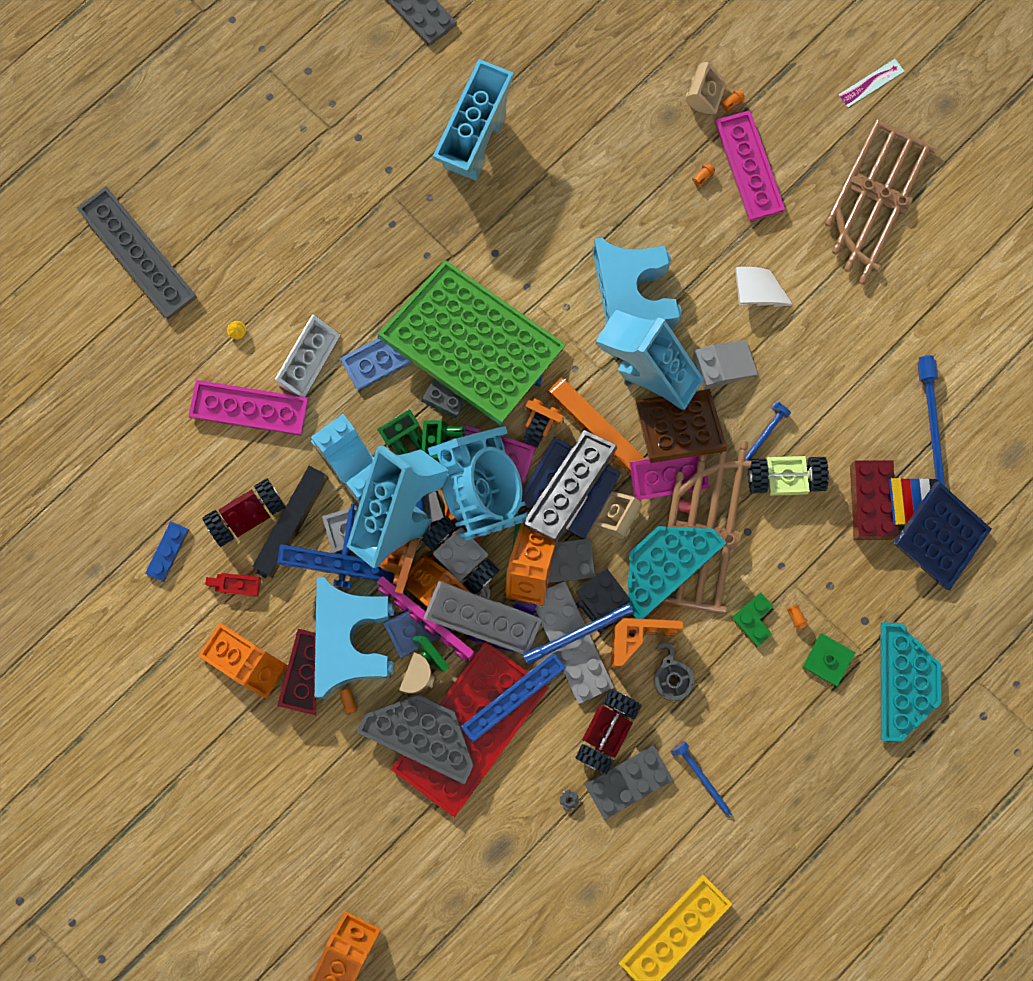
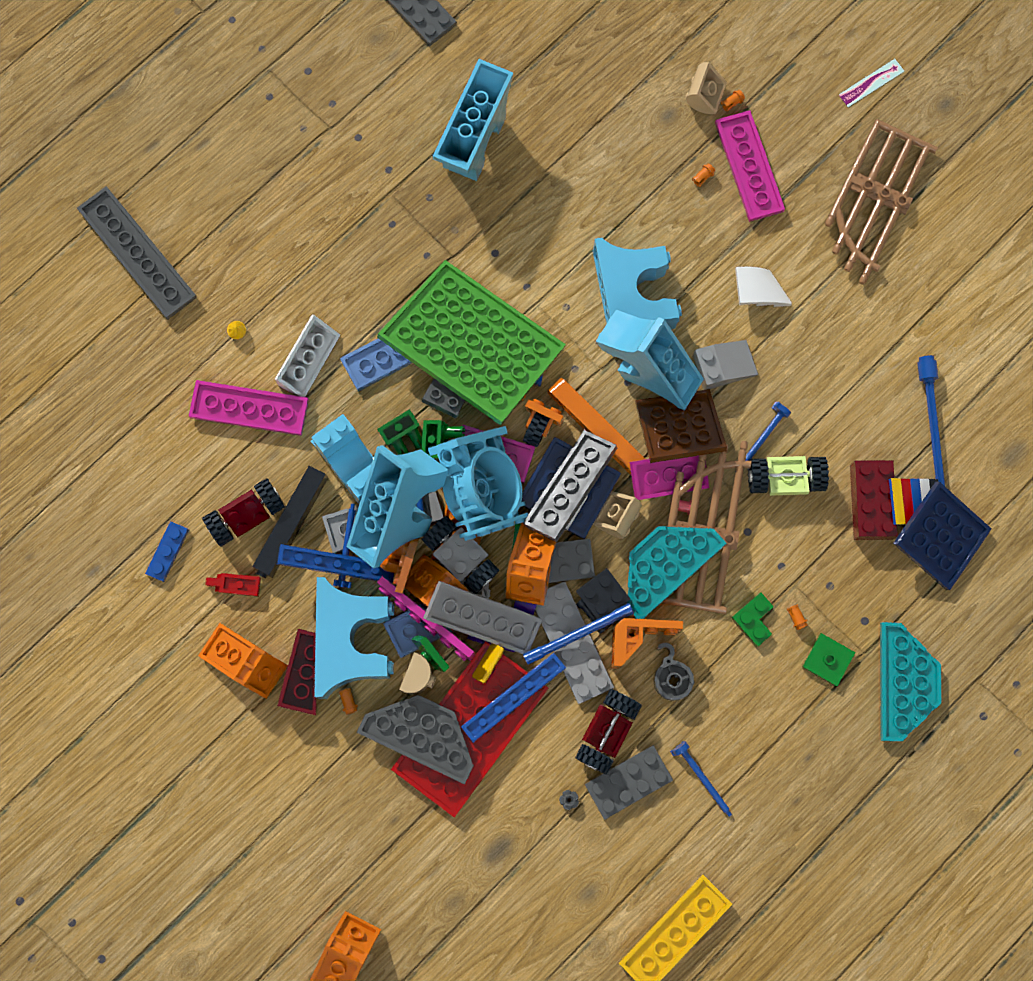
none -> yellow slope [472,643,504,684]

